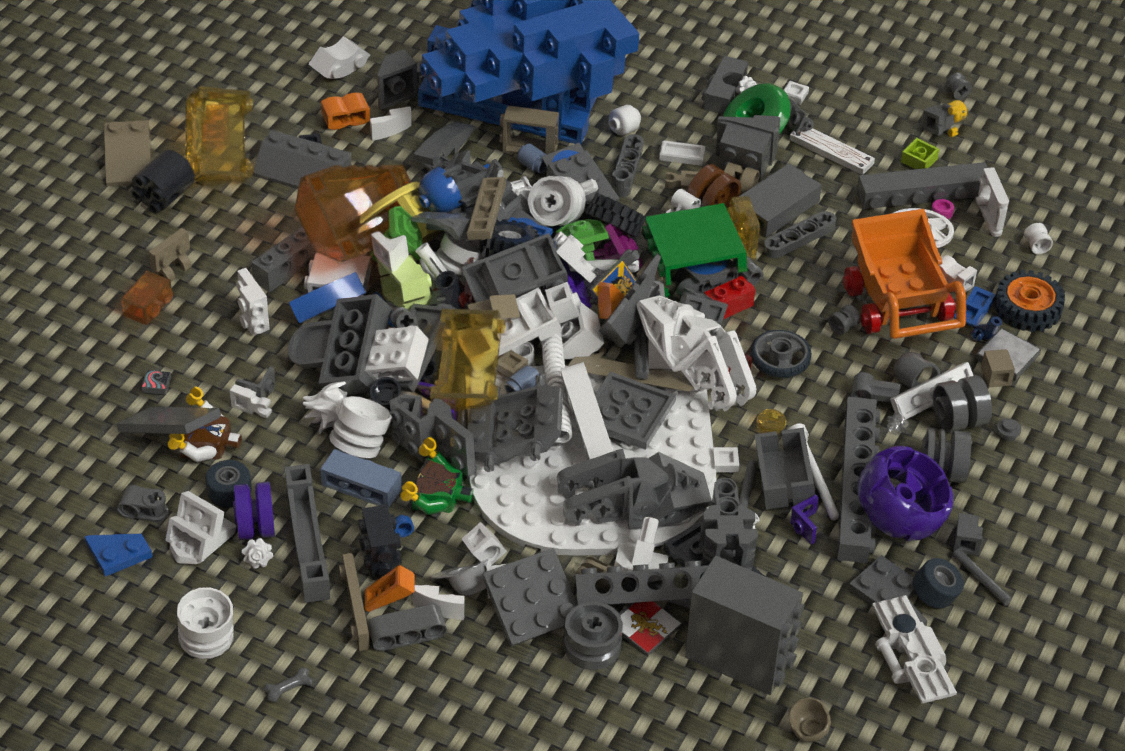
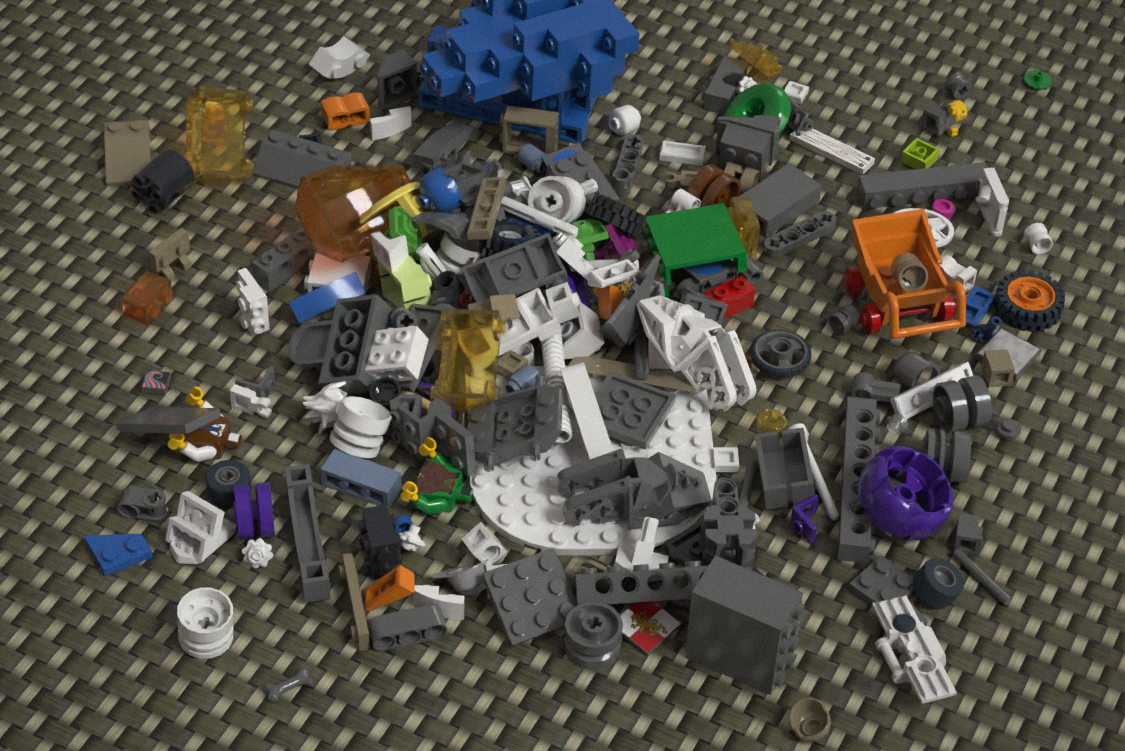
none -> white plant [399,524,426,551]
none -> white axle [500,196,578,237]
none -> white slope [588,259,641,288]
none -> clear yellow plate [726,38,782,80]
none -> dark tan wheel [891,252,928,292]
none -> green piece [1023,70,1052,90]

